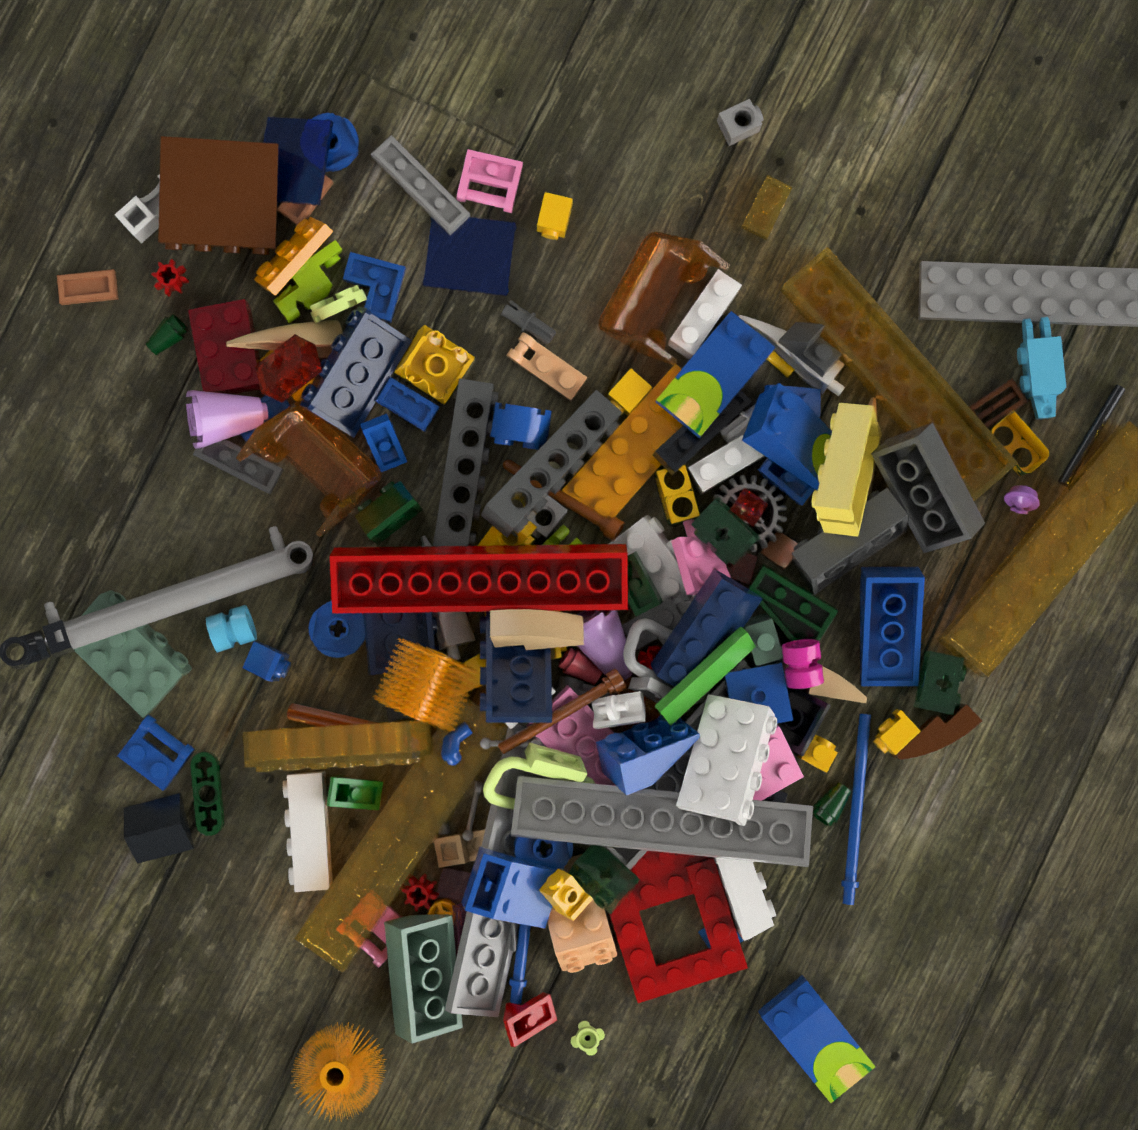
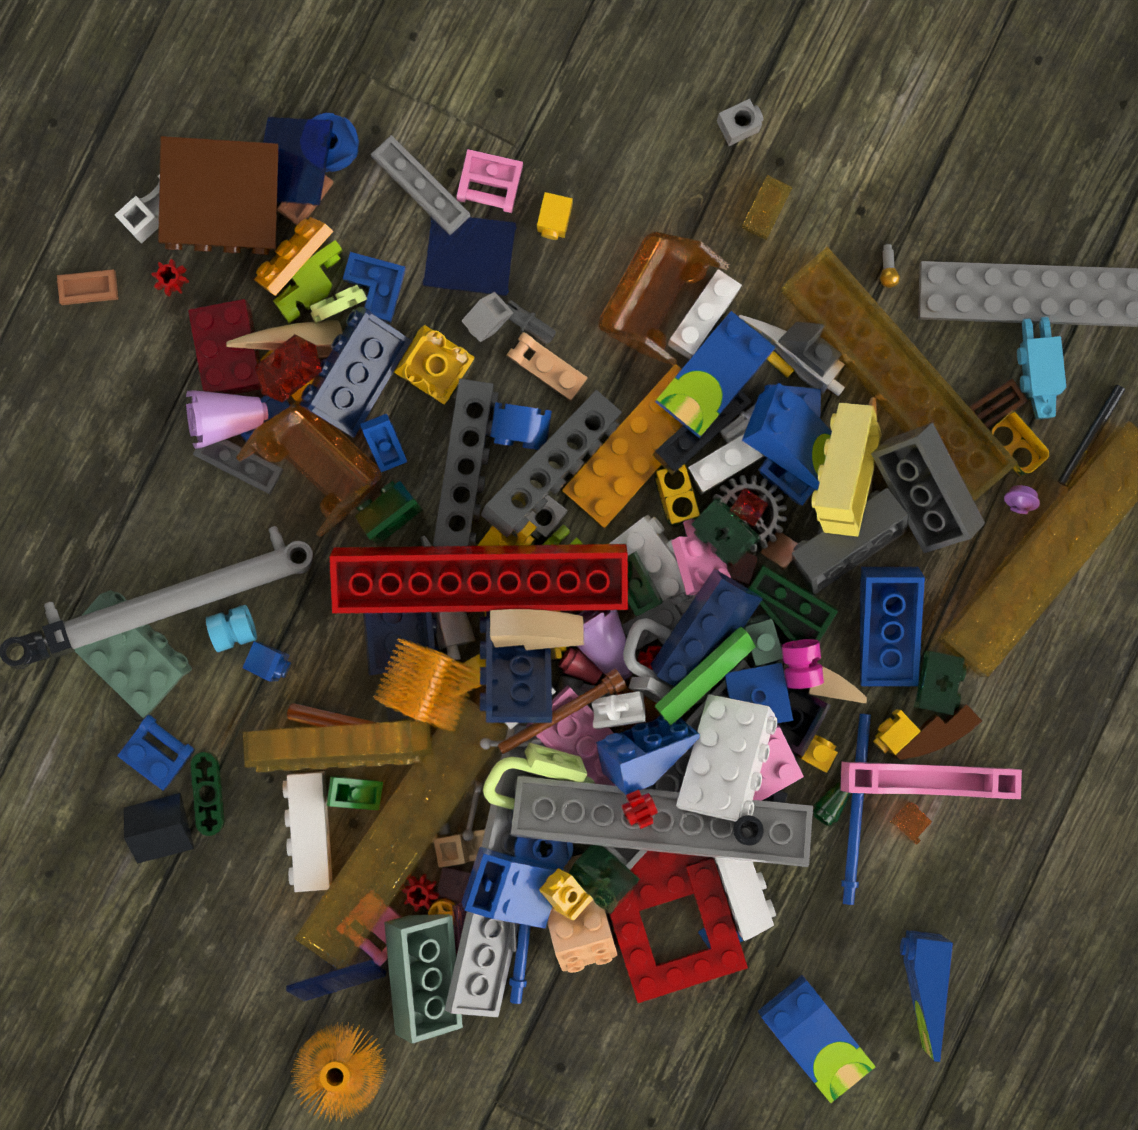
dark green cone [145,314,188,355] -> none
blue plate [309,601,365,658] -> none
blue plate [376,377,440,432] -> none
blue arm [441,721,473,765] -> none
dark orange piece [503,459,625,542] -> none
red slope [503,992,557,1048] -> none
yellowish green plate [571,1021,605,1055] -> none
yellow brick [607,369,652,416] -> none
none -> clear blue piece [286,960,386,1001]
none -> light grey brick [462,292,513,342]
none -> red gear [621,789,658,829]
none -> black cone [733,815,764,846]
none -> bright pink arch [841,761,1022,799]
none -> piece [880,244,900,288]
none -> clear orange panel [890,801,932,845]
none -> blue slope [900,930,953,1062]

